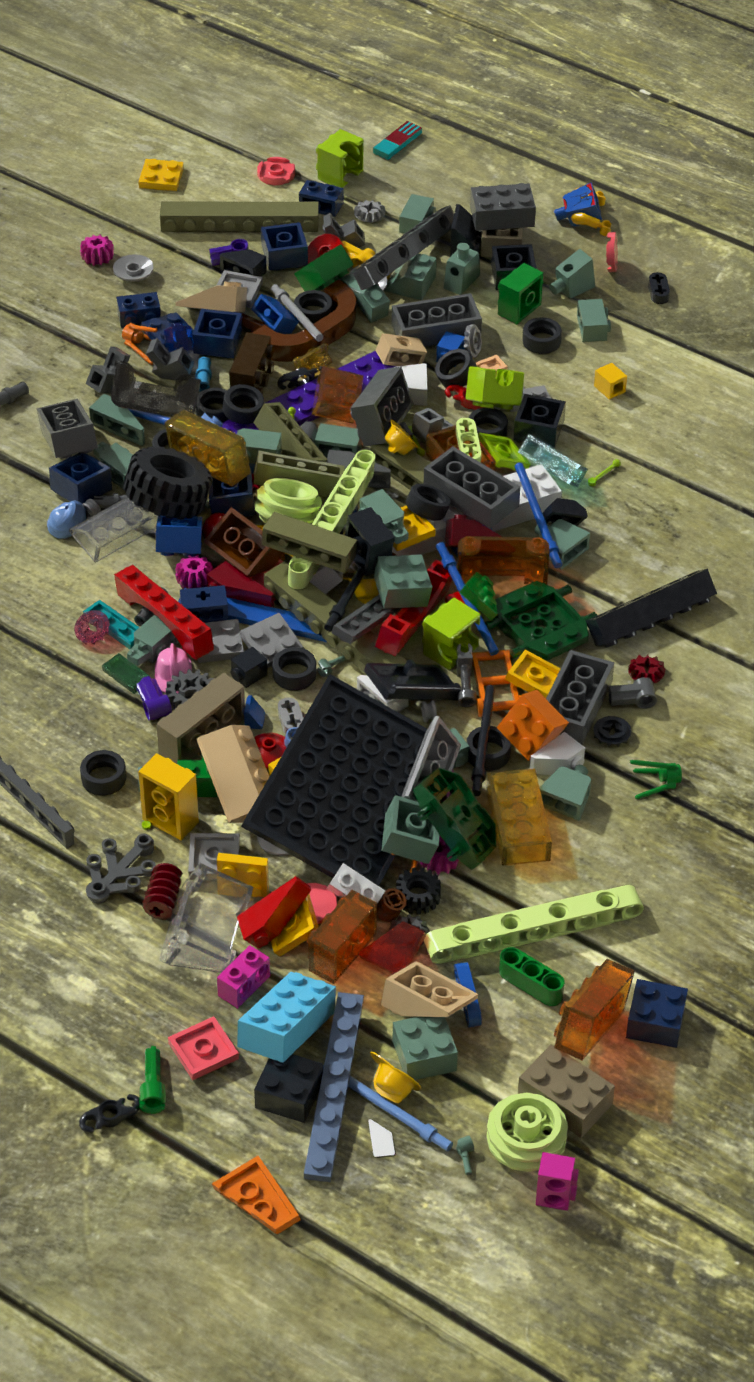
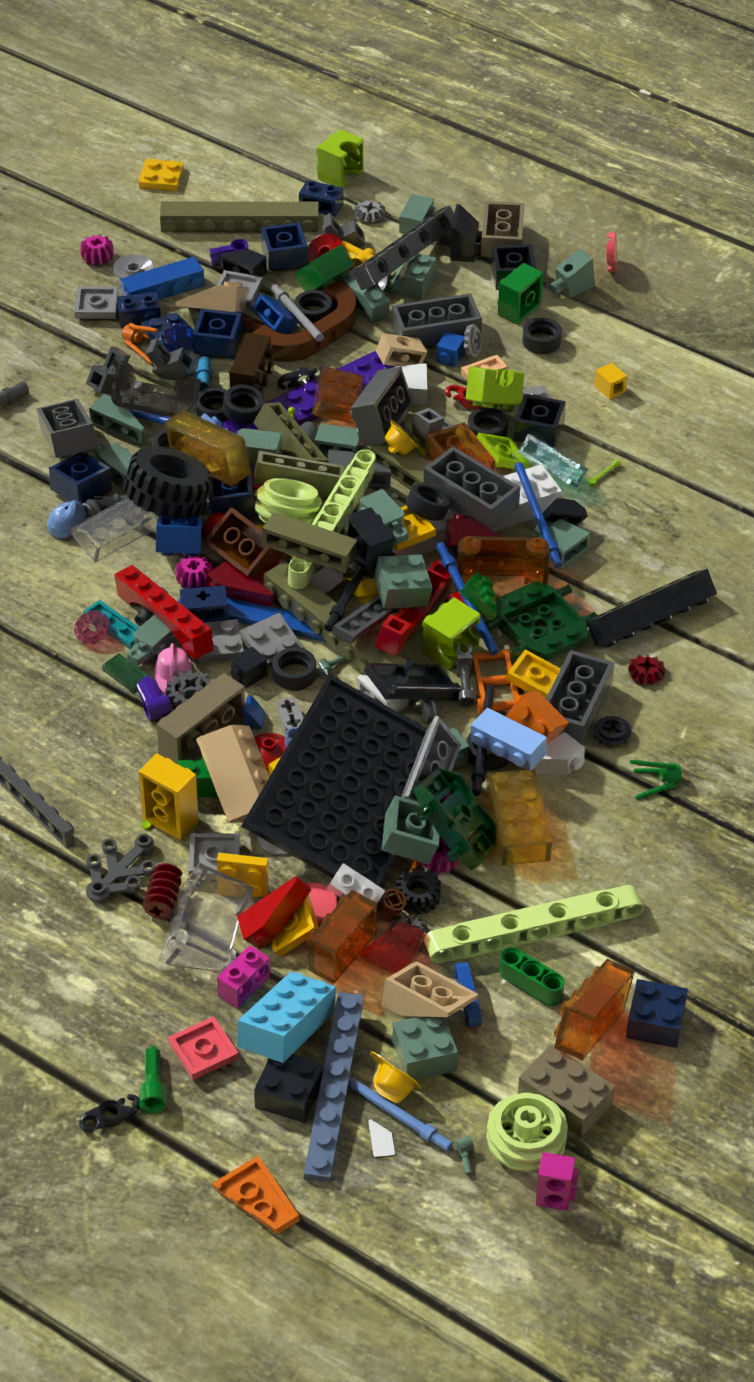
black tyre [80,750,127,796] -> none
coral tile [257,157,295,185] -> none
clear yellow hips [293,343,333,379] -> none
teal tile [373,121,422,160] -> none
black tyre [435,349,477,388] -> none
sand green torso [444,243,480,295] -> none
yellowish green beam [456,418,481,463] -> none
dark grey brick [470,183,536,231] -> none
sand green torso [538,764,591,821] -> none
torso [554,182,611,236] -> none
sand green brick [577,299,611,342] -> none
dark grey piece [608,677,657,709] -> none
black beam [648,272,670,304] -> none
none -> light grey plate [74,286,118,319]
none -> blue brick [120,257,205,300]
none -> light blue brick [471,708,547,771]

